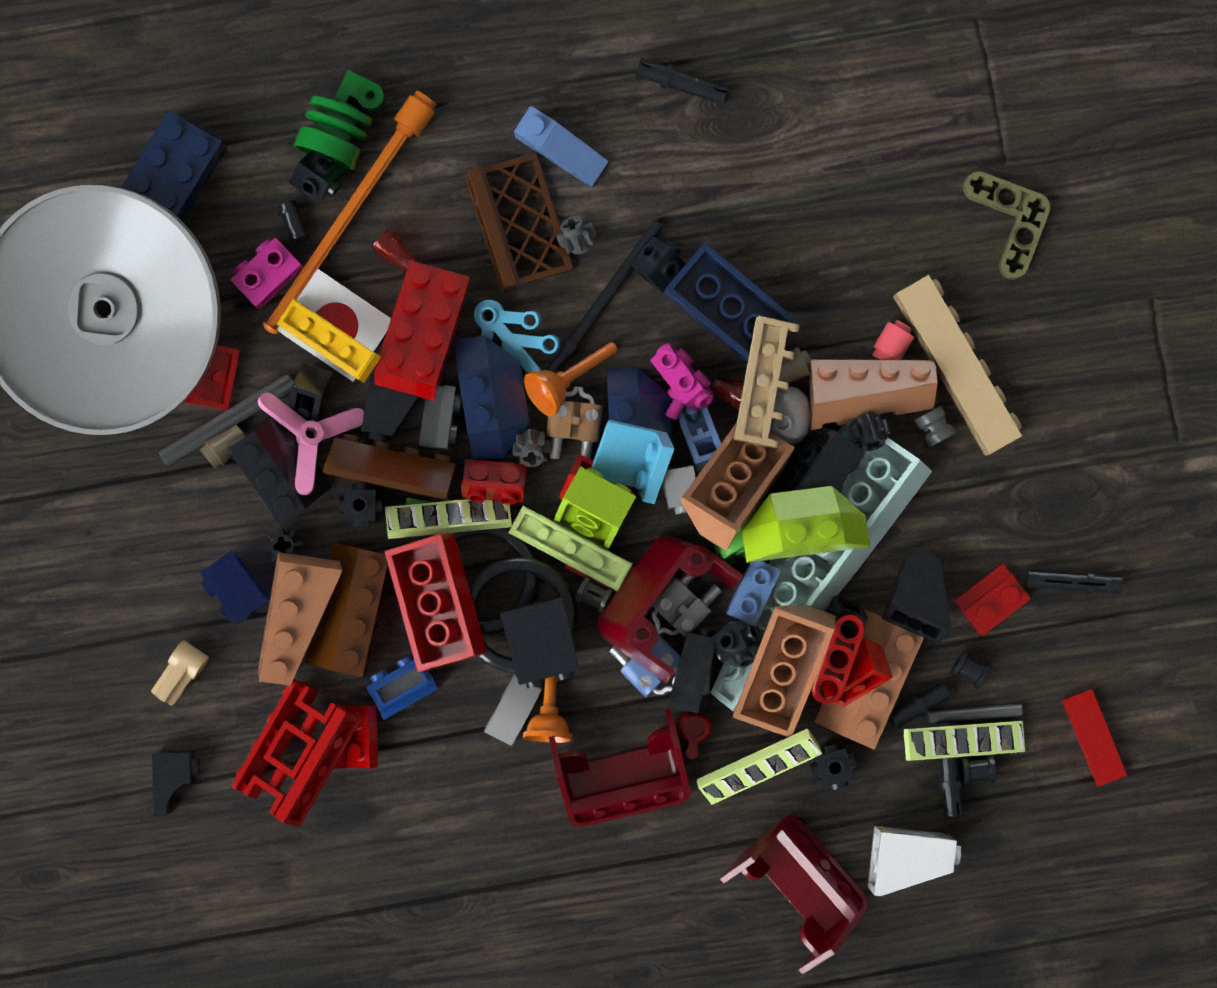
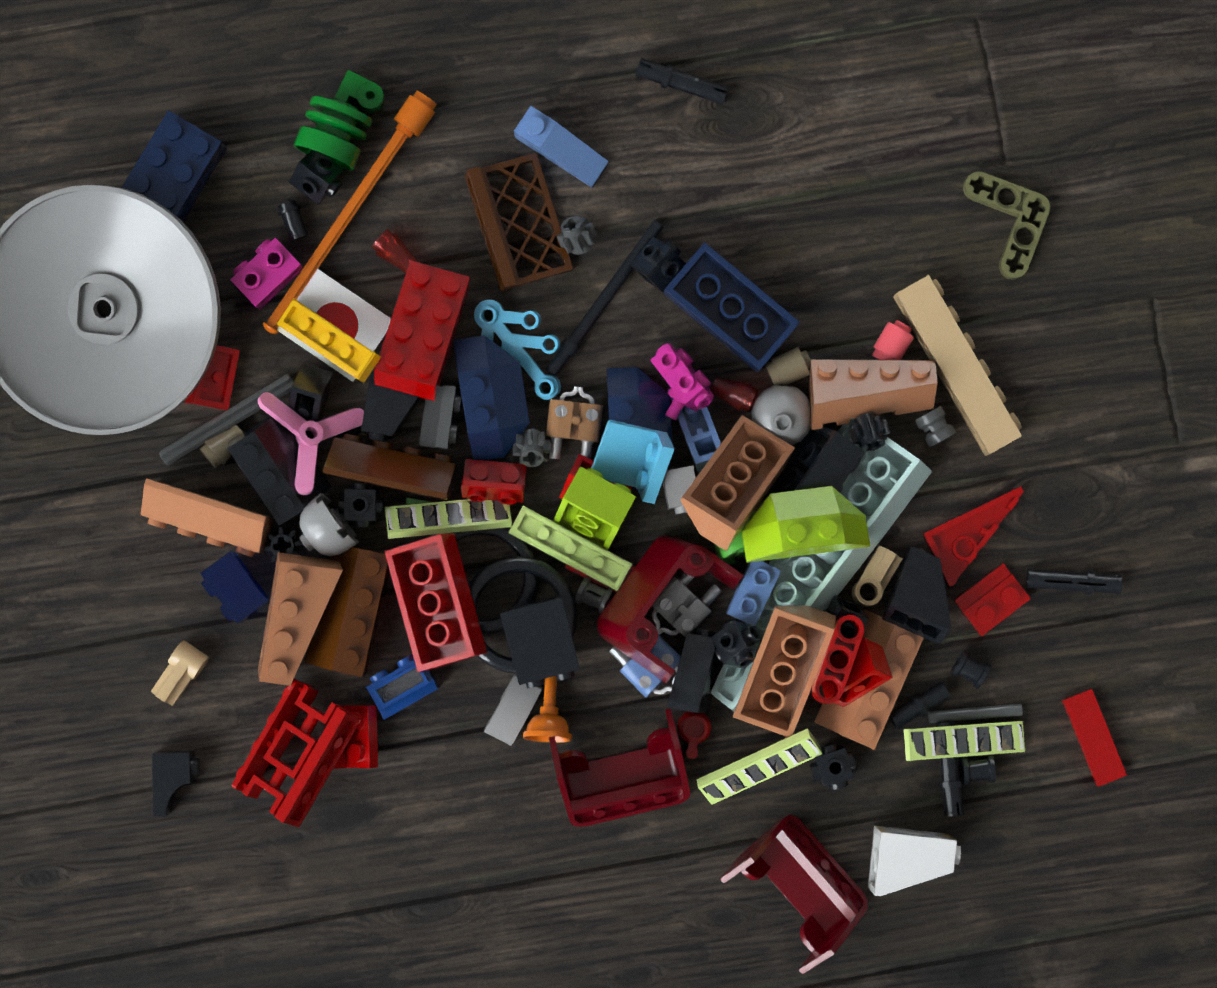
orange piece [524,342,617,416] -> none
tan hinge [734,316,800,448] -> none
none -> nougat slope [141,478,274,557]
none -> light grey cylinder [299,493,359,556]
none -> tan piece [852,545,902,607]
none -> red wing [922,487,1024,587]

